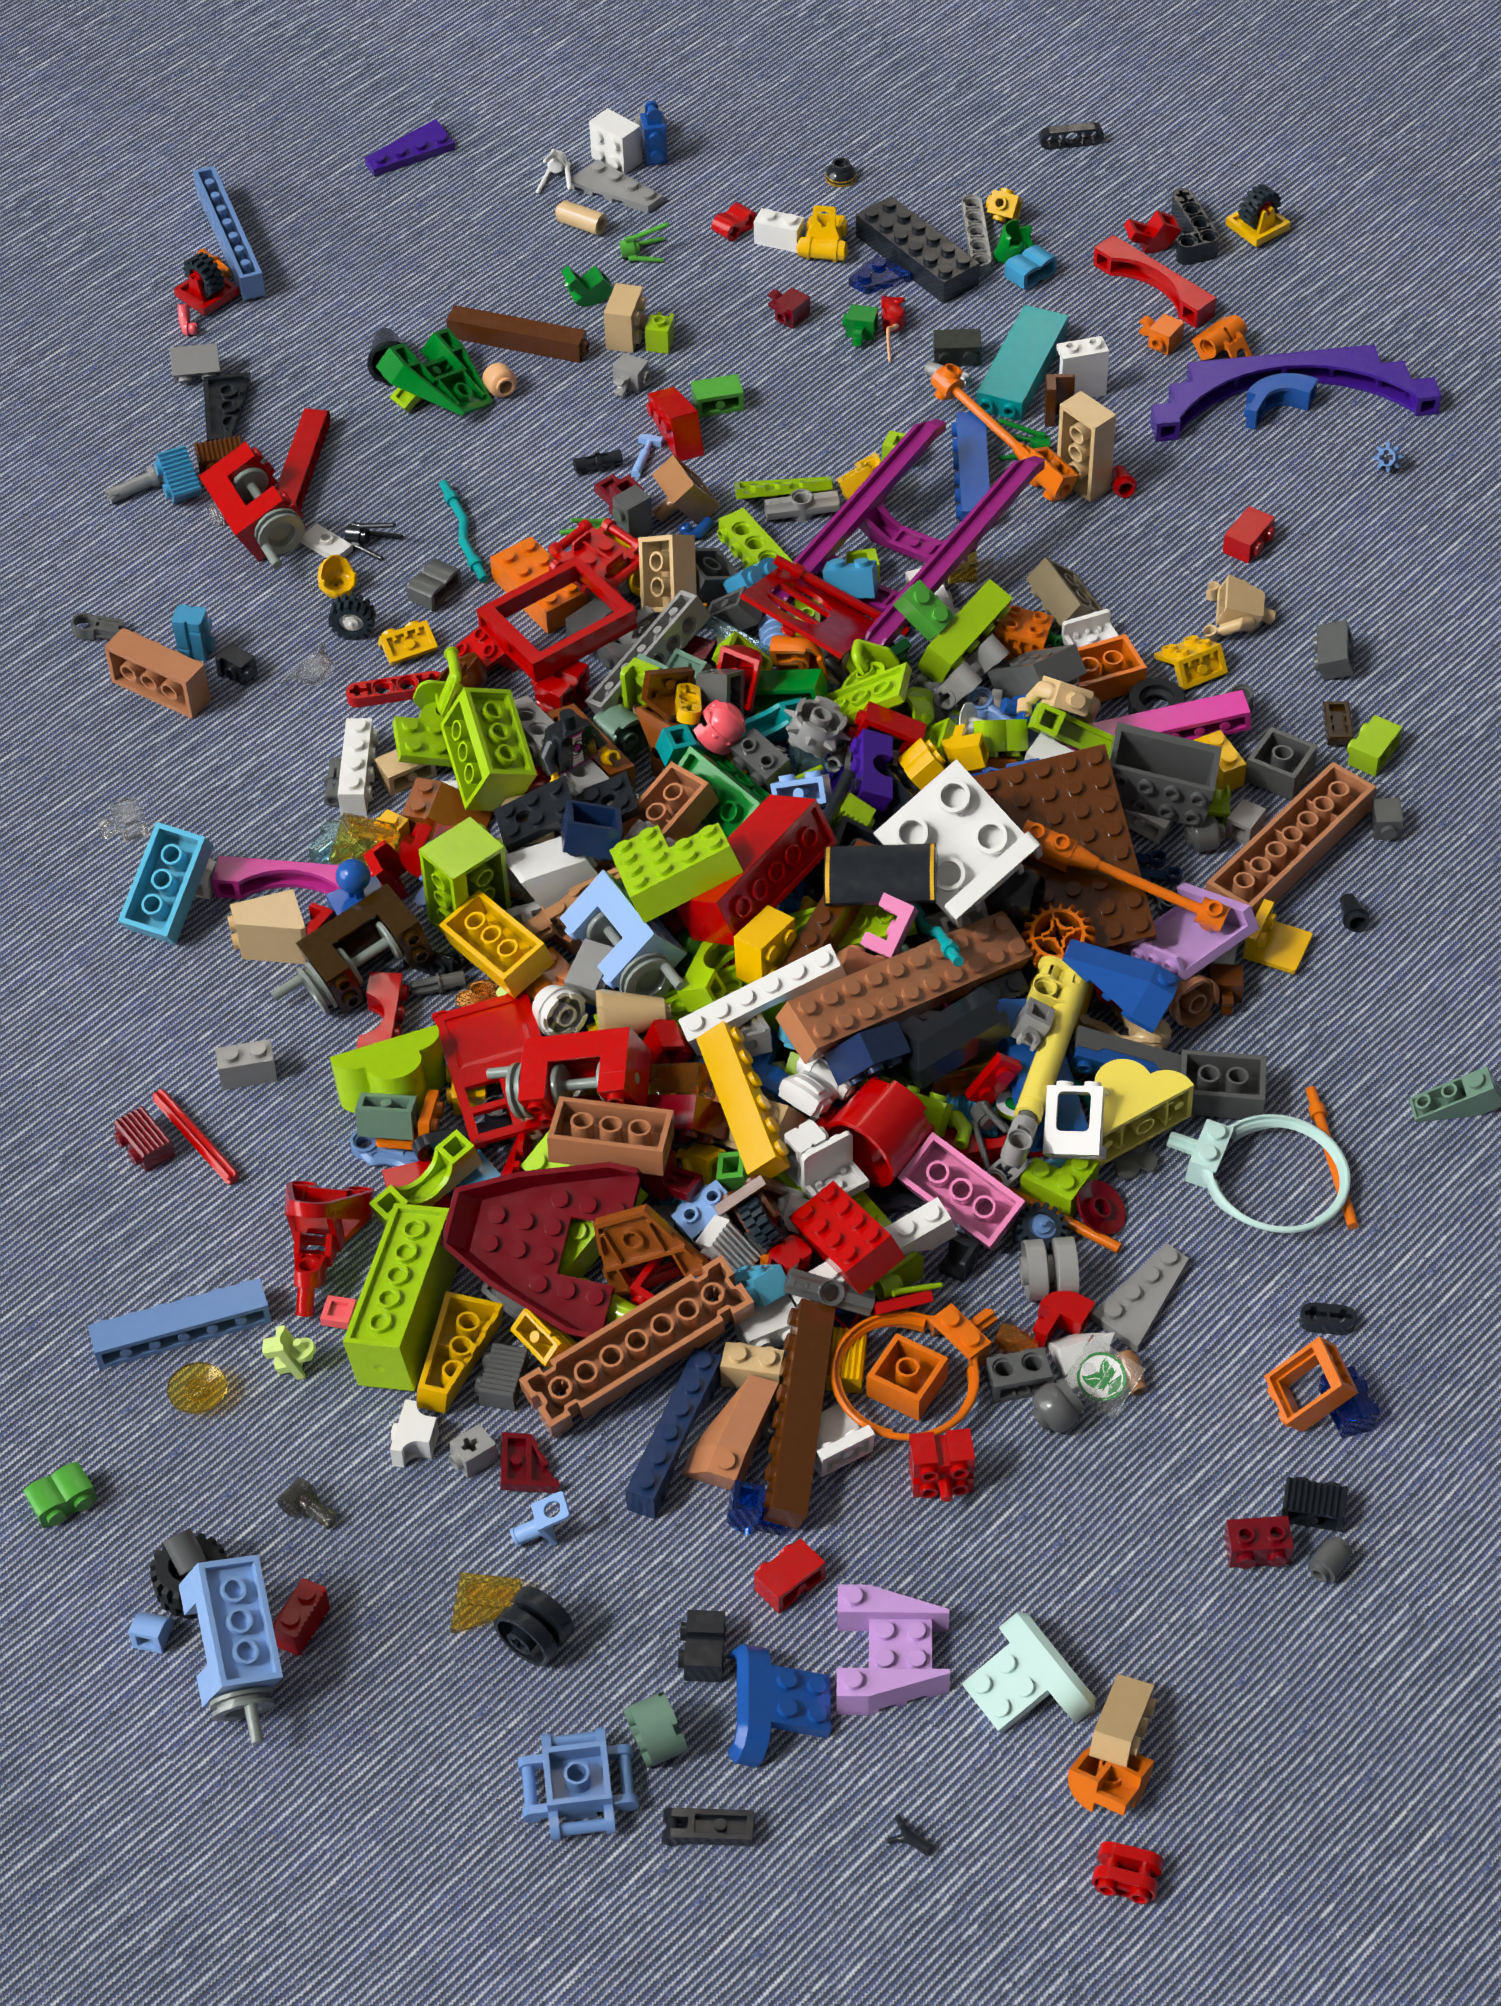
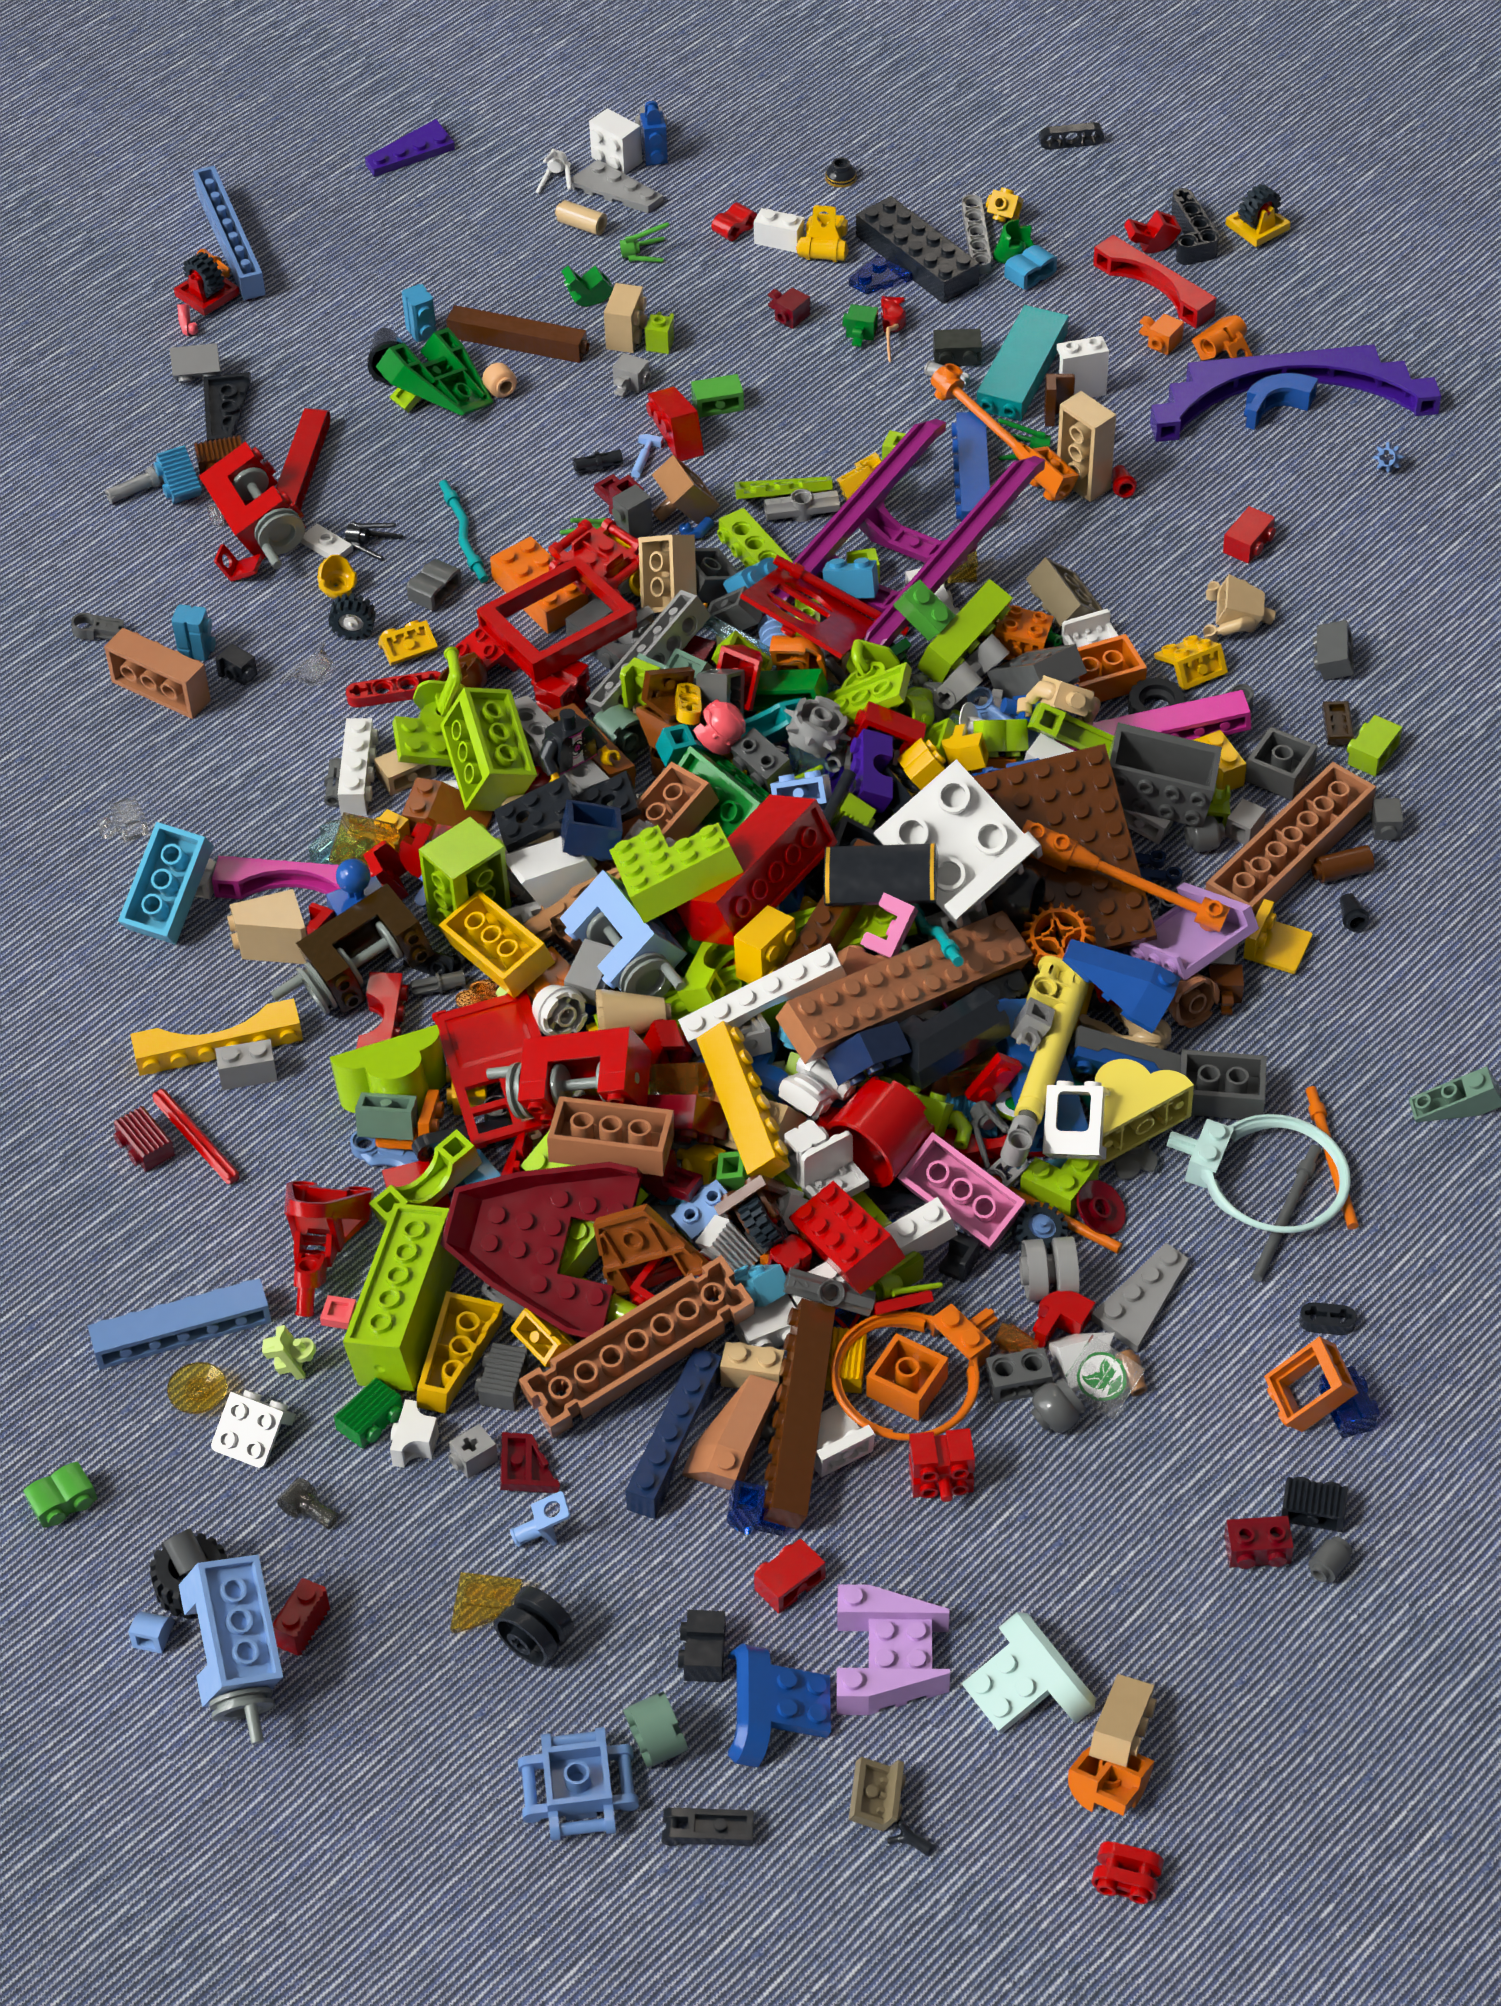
none -> yellow arch [130,998,303,1076]
none -> white bracket [211,1390,296,1468]
none -> red bracket [214,544,263,582]
none -> green brick [334,1377,403,1449]
none -> dark azure brick [402,284,437,342]
none -> dark tan bracket [849,1757,906,1832]
none -> dark grey bar [1251,1144,1321,1282]
none -> reddish brown brick [1311,845,1374,883]

